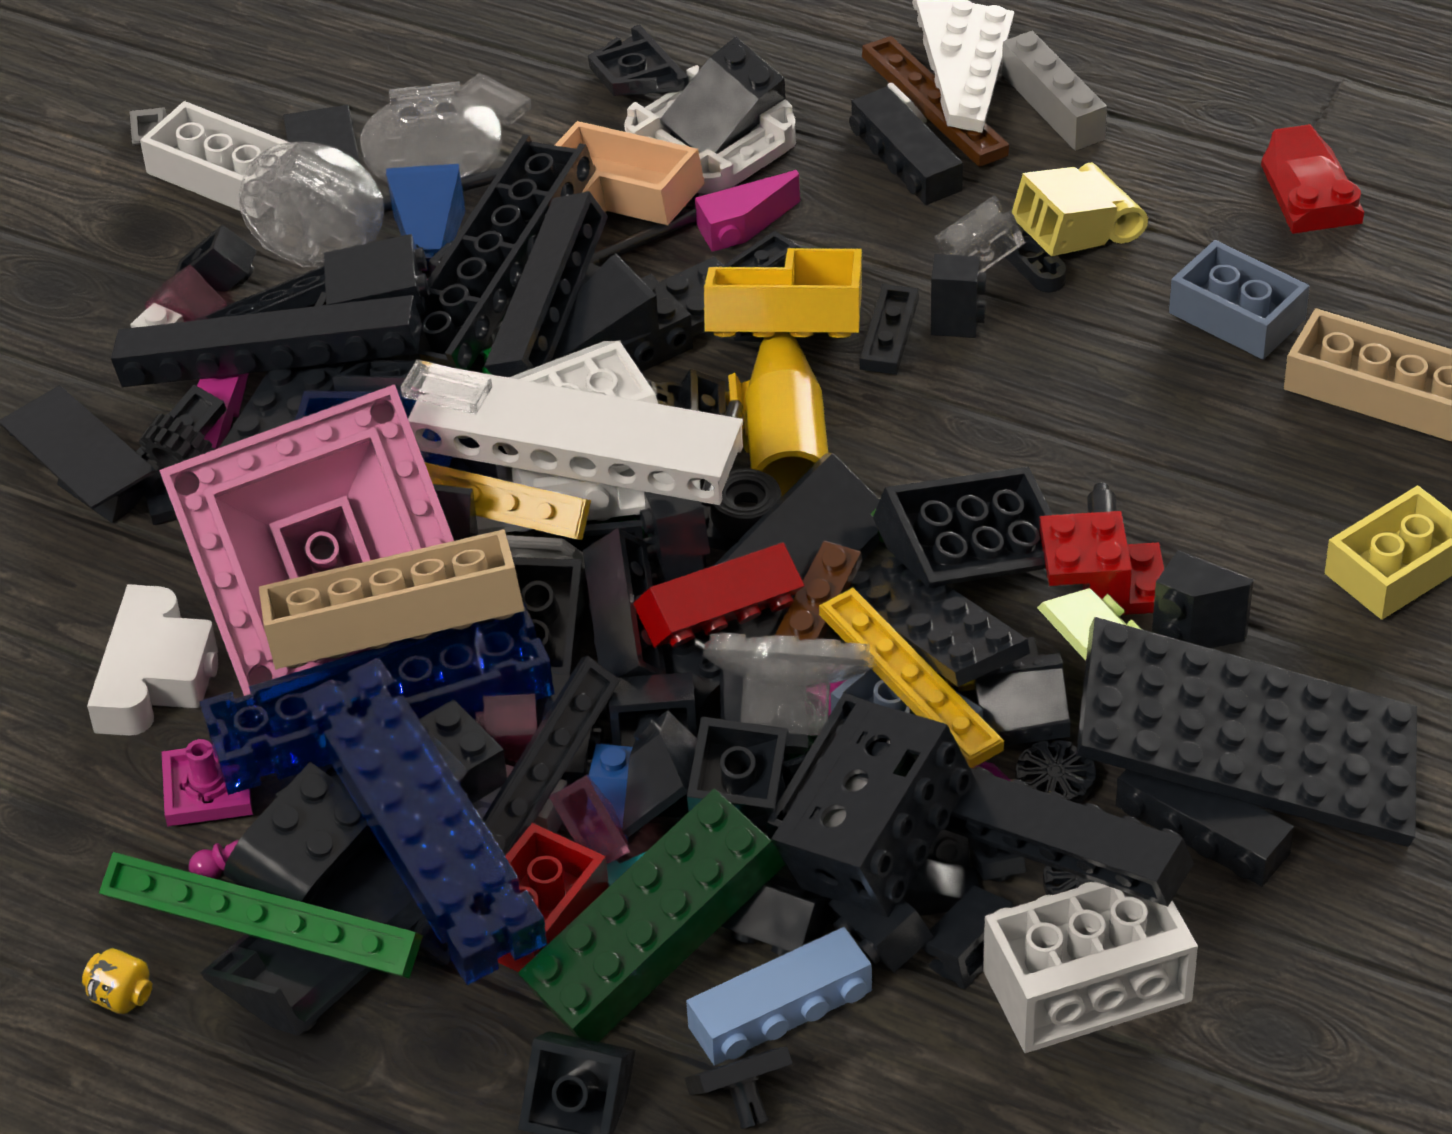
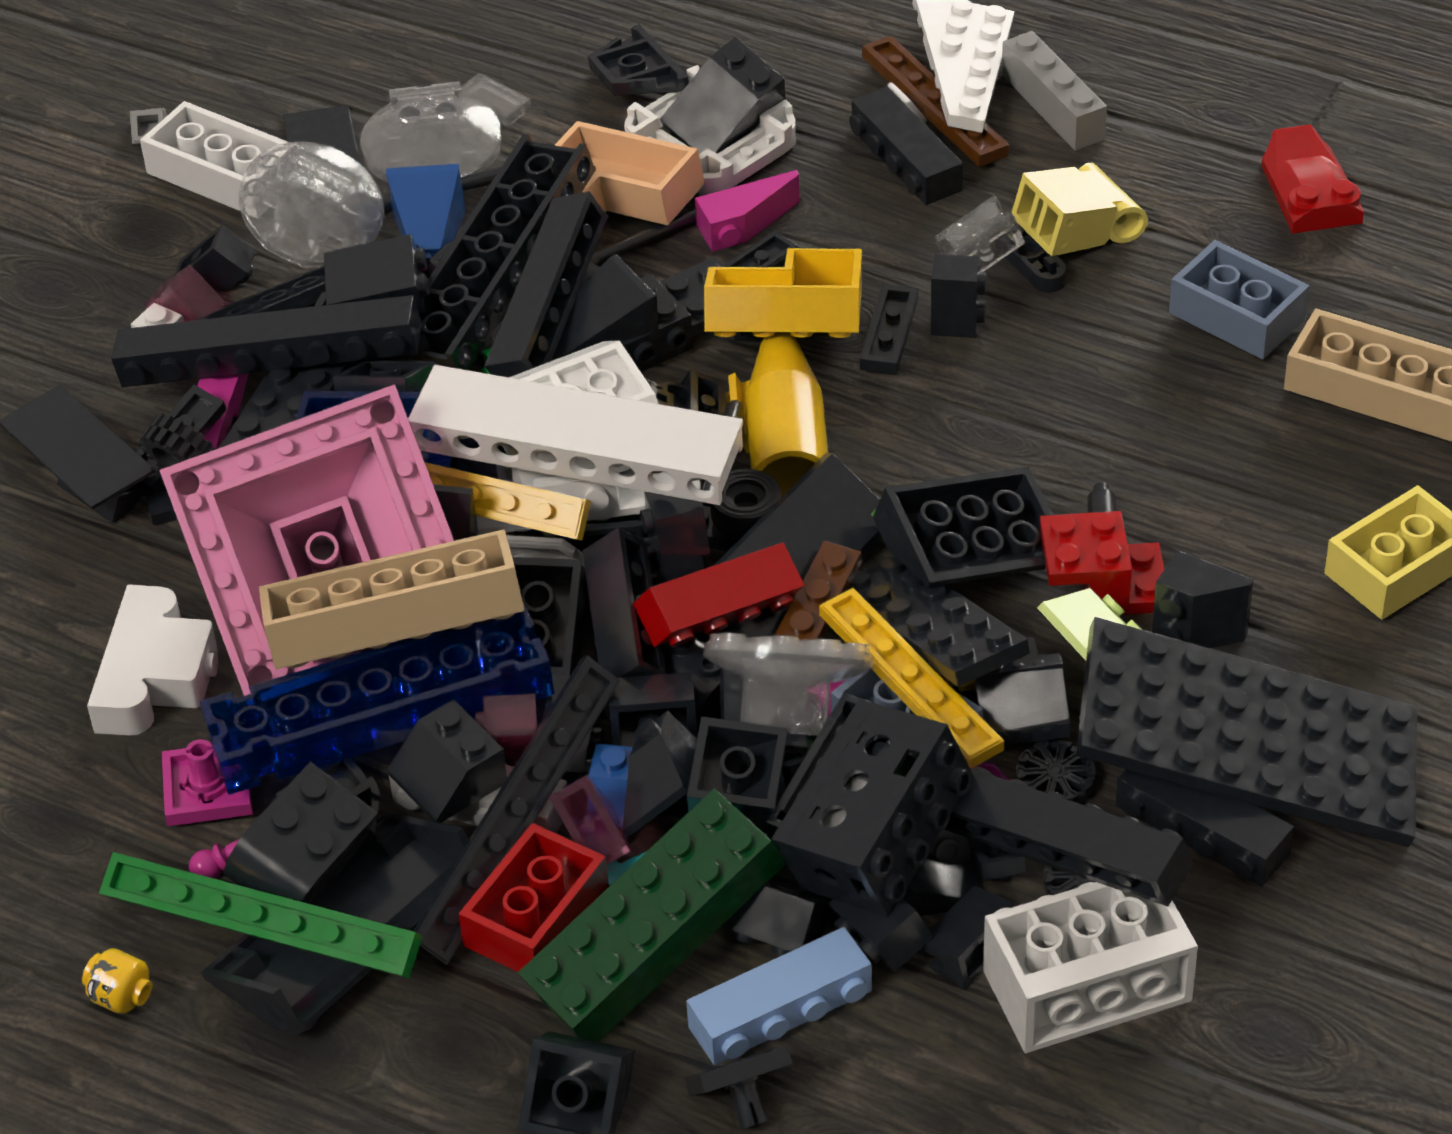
clear blue brick [301,657,547,985] -> none
clear tile [401,359,492,415] -> none

